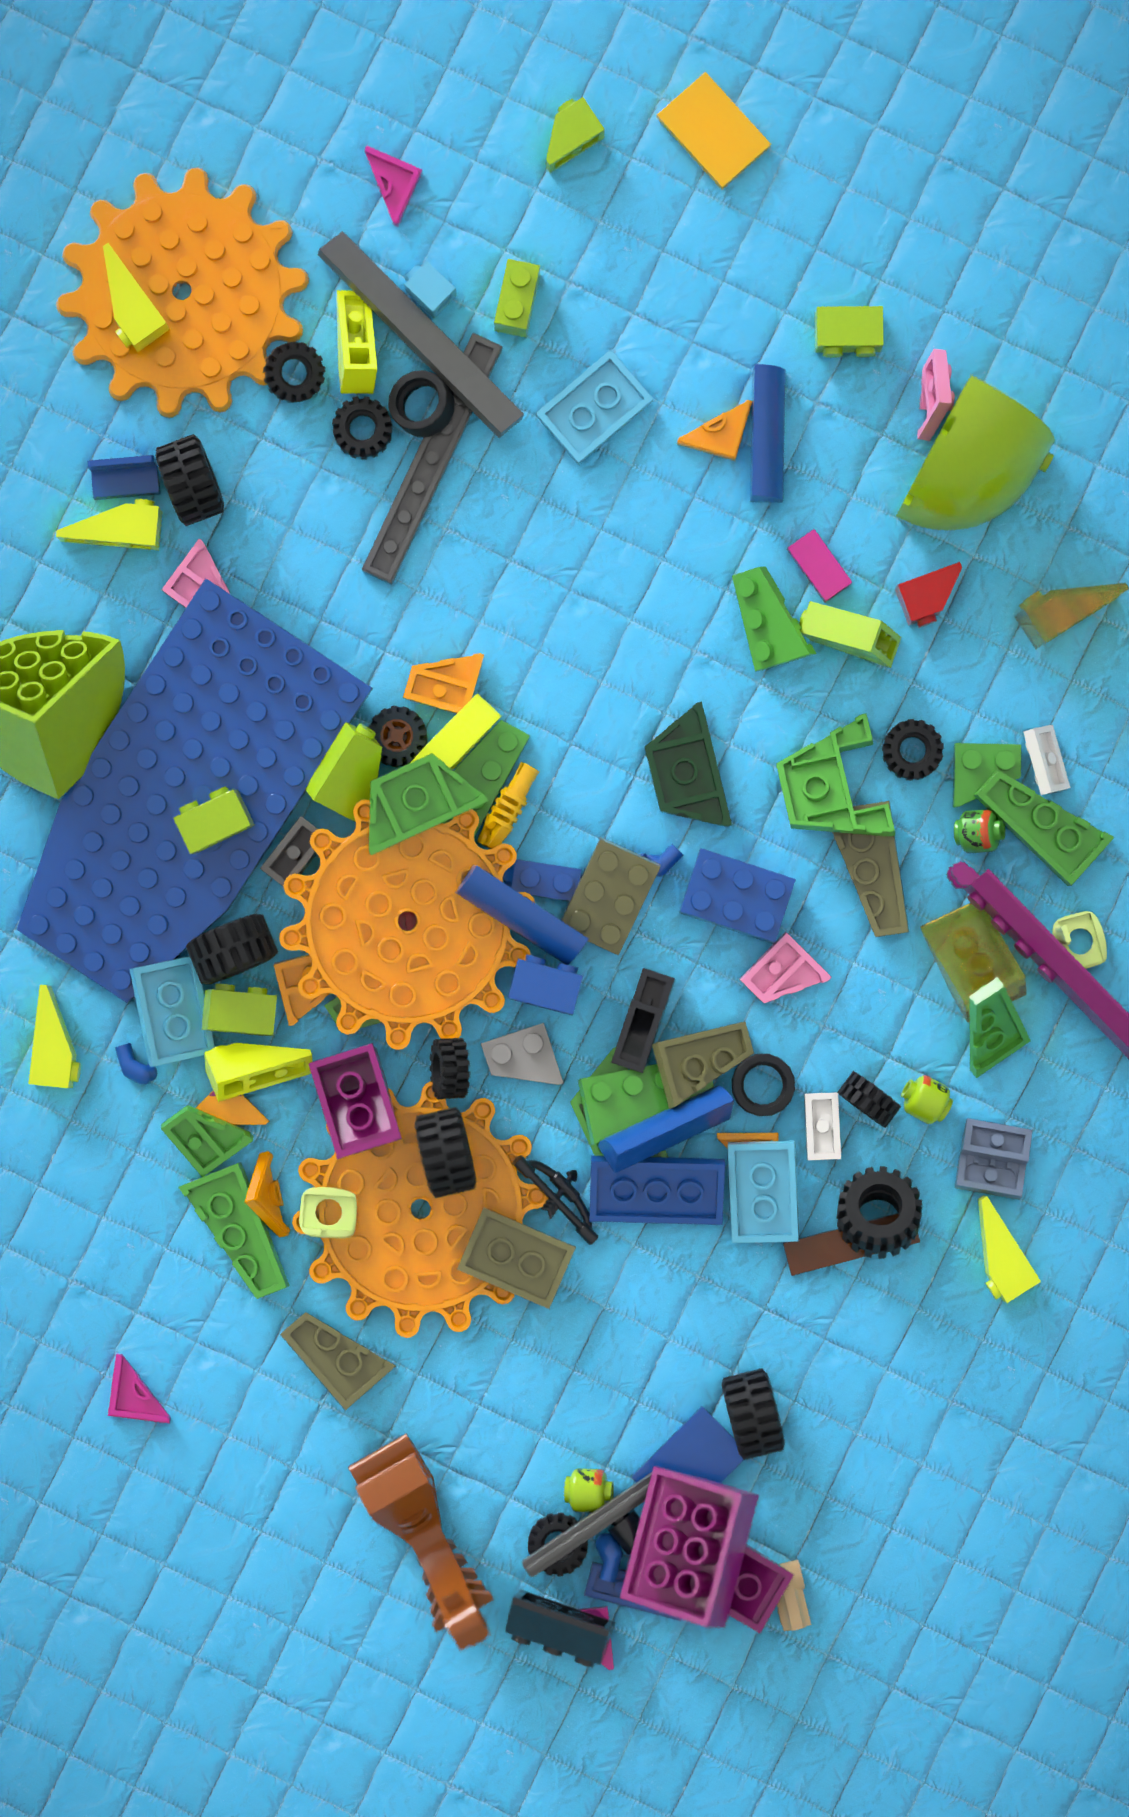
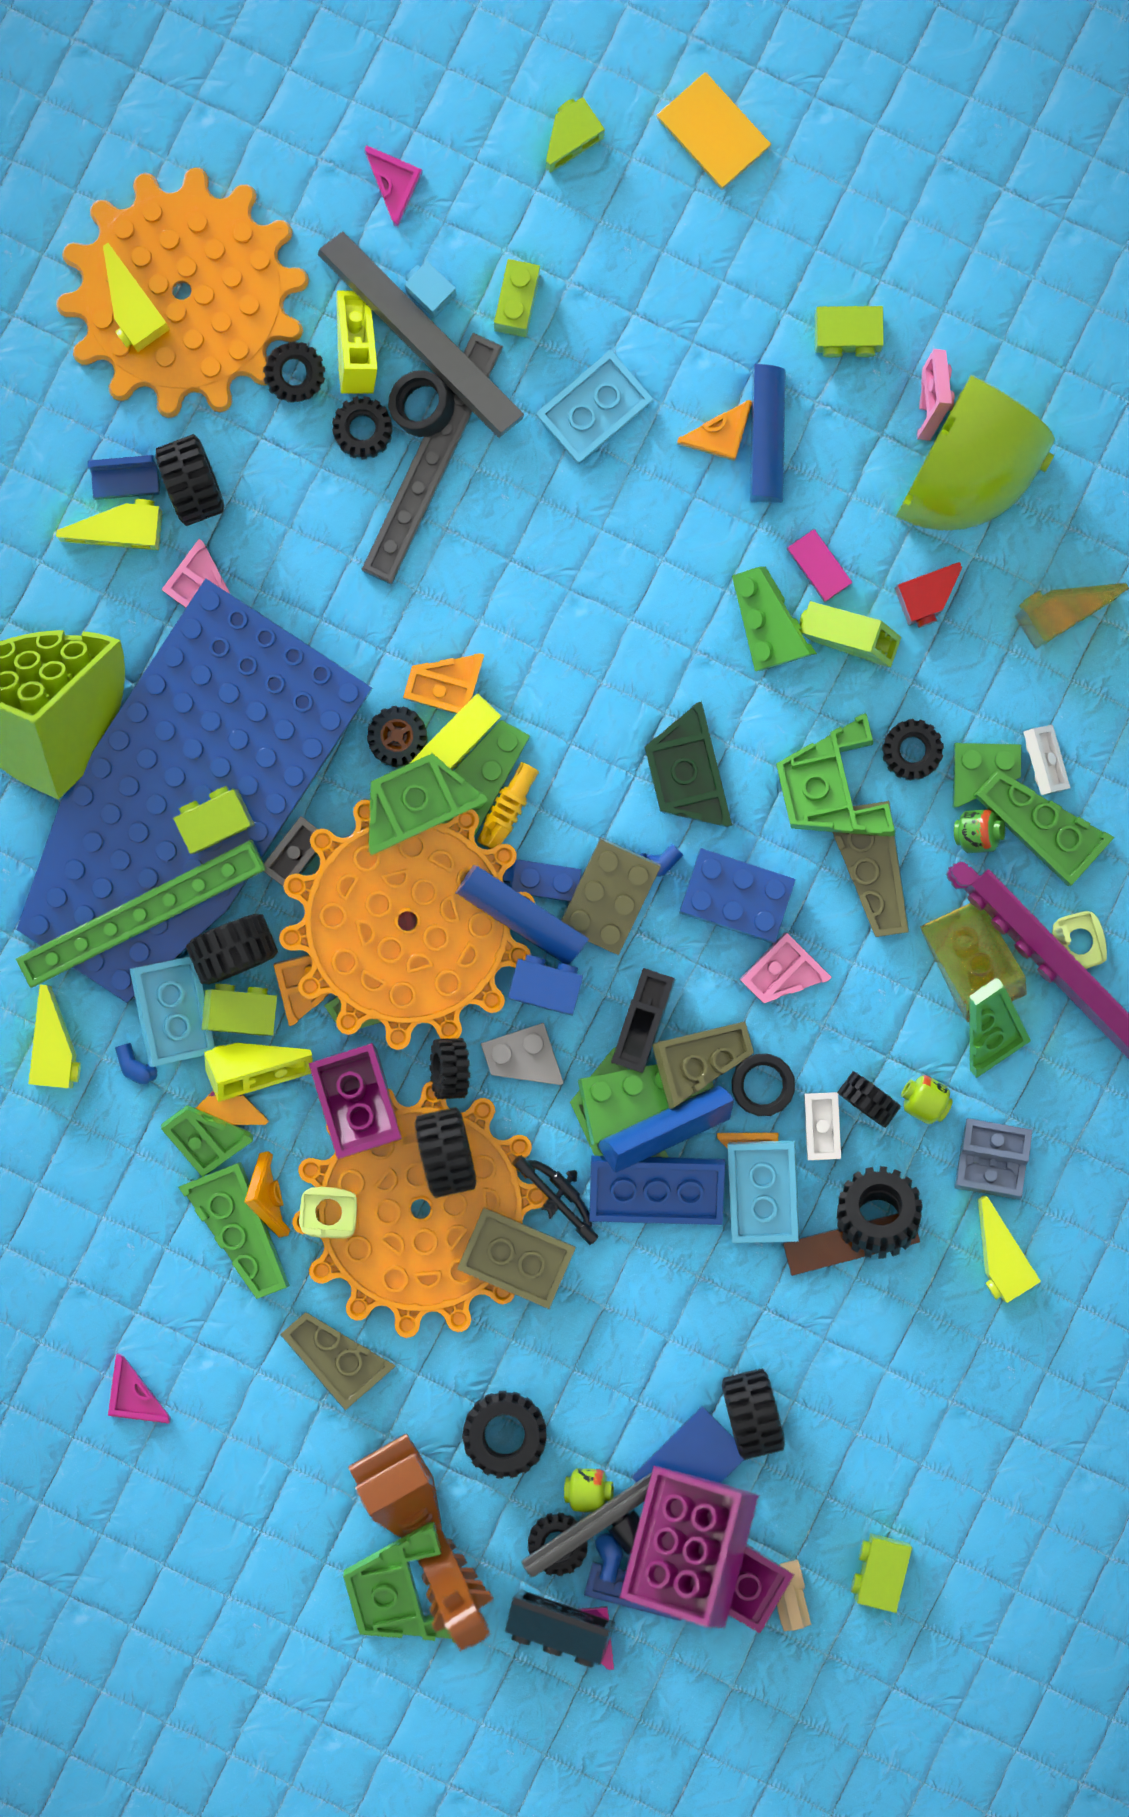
lime slope [305,722,382,822] -> none
none -> bright green tile [16,840,267,988]
none -> bright green wing [343,1522,455,1643]
none -> black tyre [462,1391,547,1479]
none -> lime brick [851,1533,912,1613]

